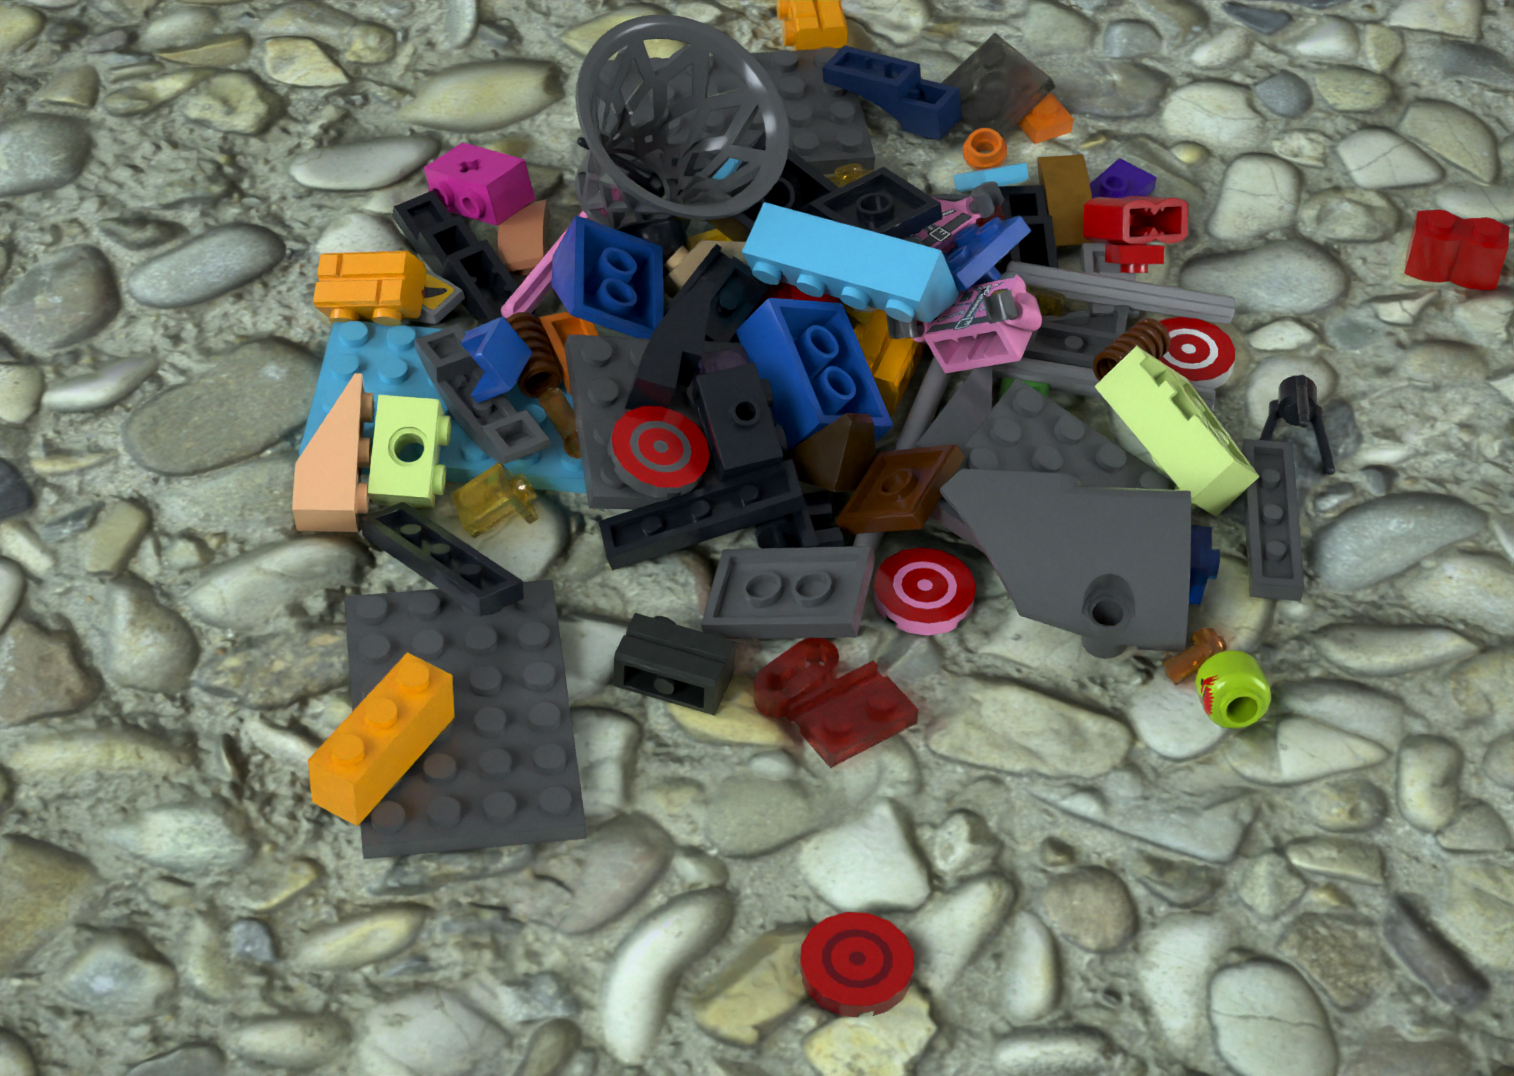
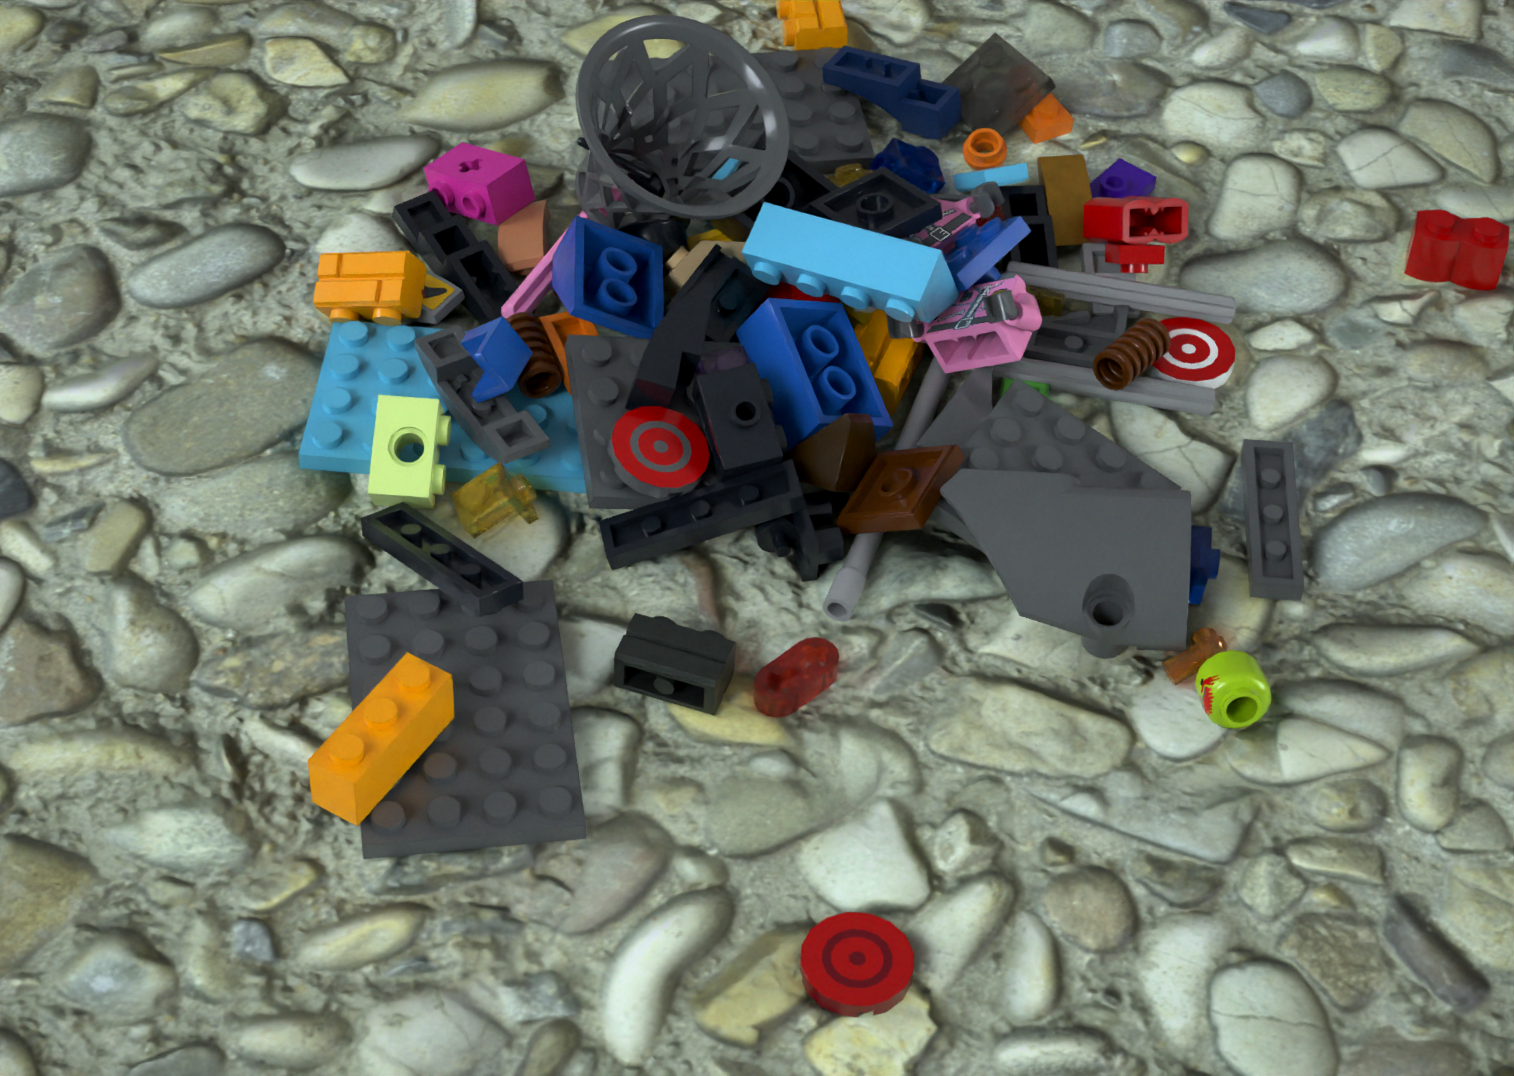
light nougat slope [292,373,374,532] -> none
clear orange arm [538,387,581,459] -> none
dark grey plate [701,546,875,639] -> none
clear red plate [786,660,919,768] -> none
red tile [873,547,976,636] -> none
yellowish green wedge [1094,346,1260,517] -> none
black plant [1259,375,1335,475] -> none
none -> clear blue bracket [869,138,946,194]

